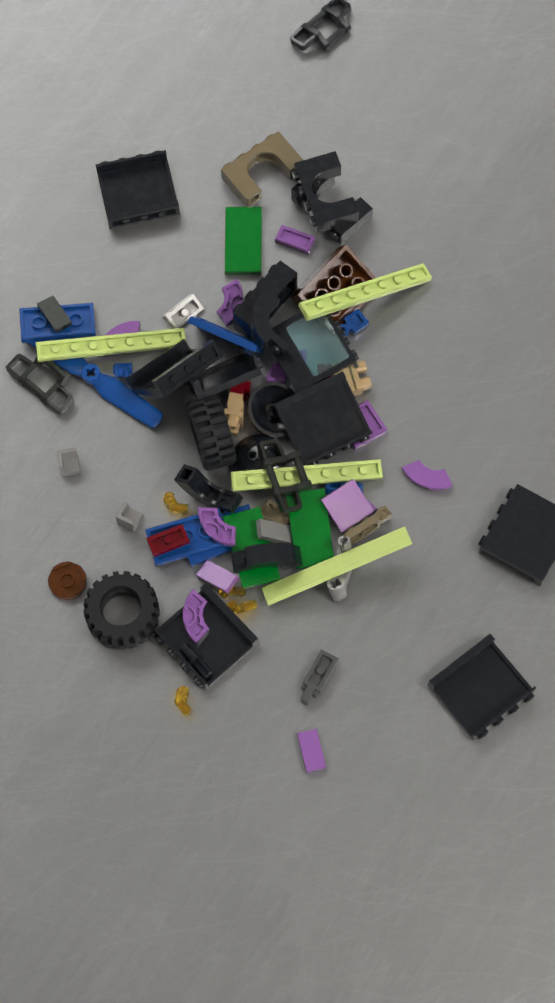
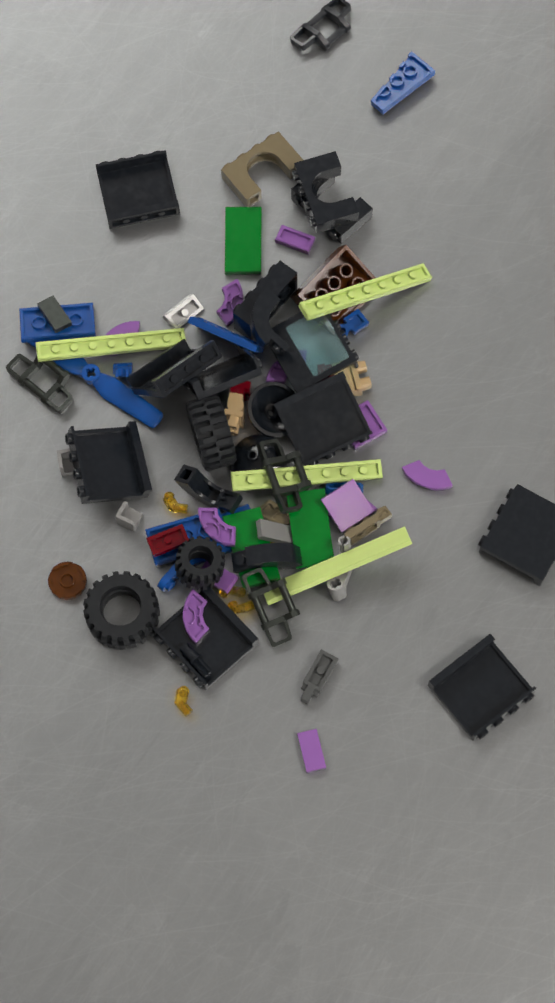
none -> black panel [65,421,152,504]
none -> blue plate [157,564,178,592]
none -> black tyre [175,536,225,590]
none -> pearl dark grey bar [242,568,300,647]
none -> wing [371,51,435,114]

